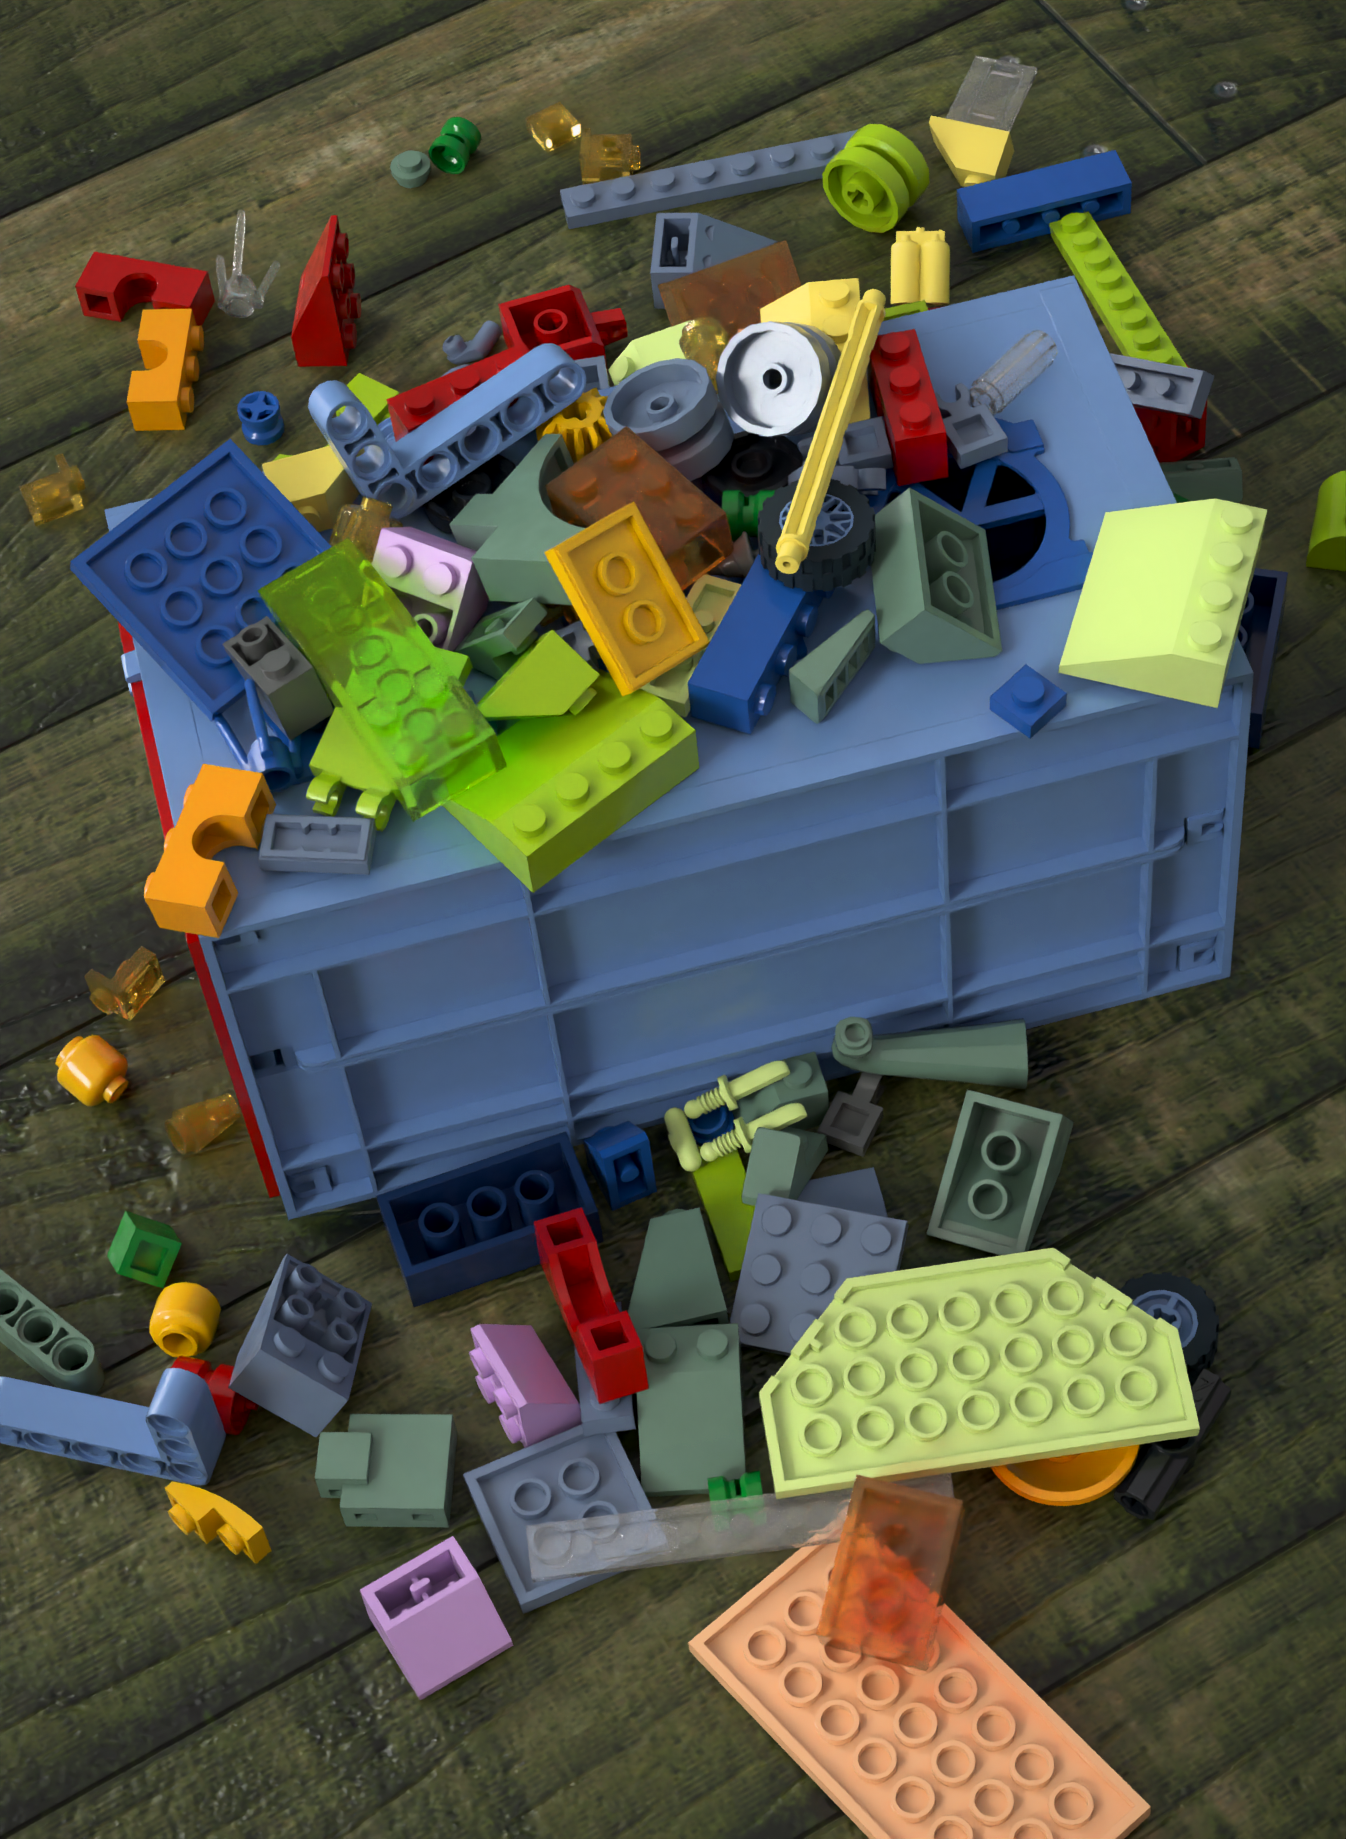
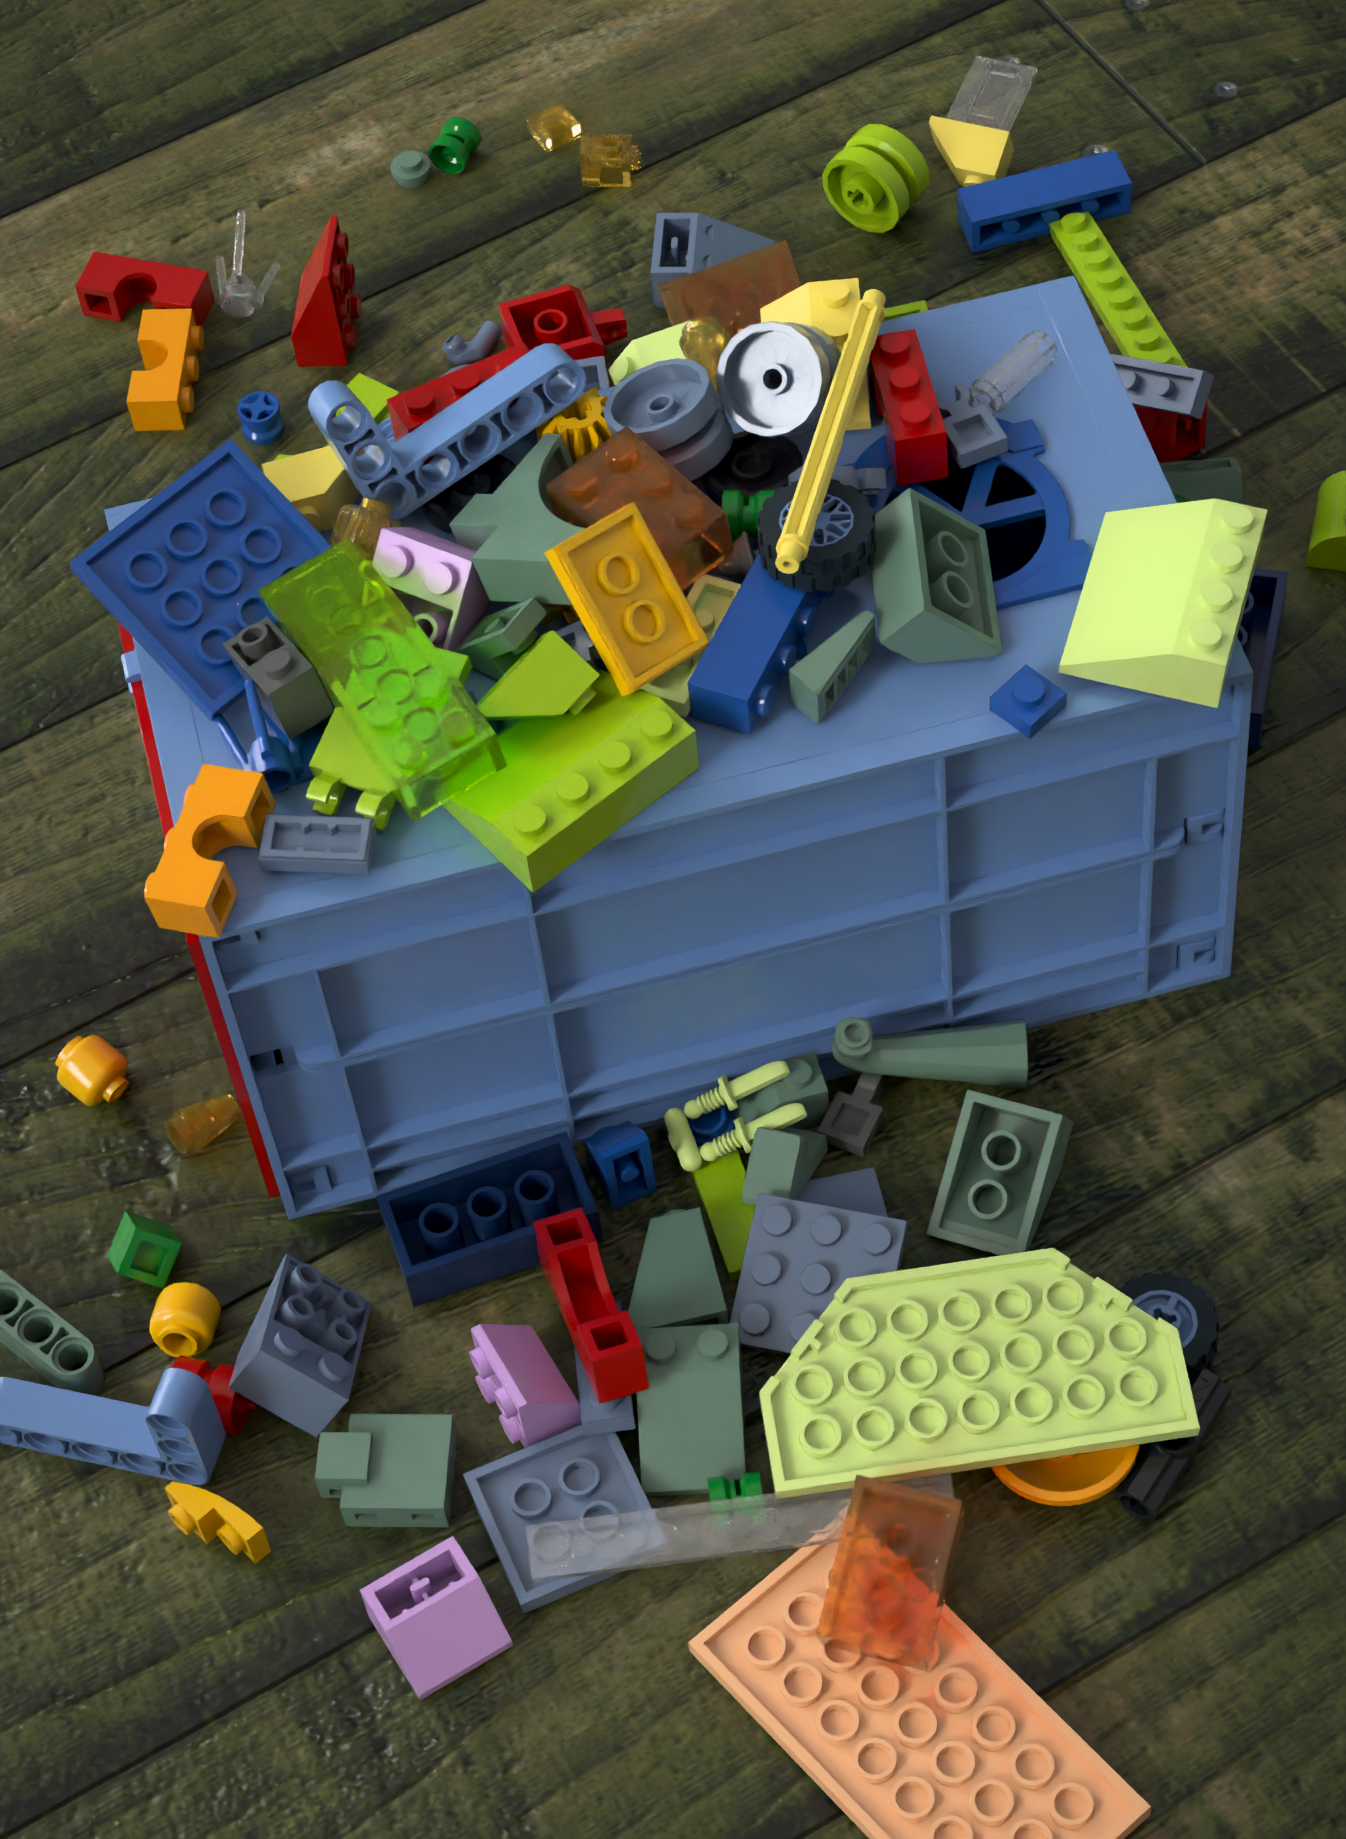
clear yellow bracket [19,453,86,526] -> none
clear yellow bracket [84,946,165,1021] -> none
sand blue plate [560,130,858,229] -> none
sand blue plate [798,416,894,469] -> none
light yellow piece [890,227,950,306] -> none

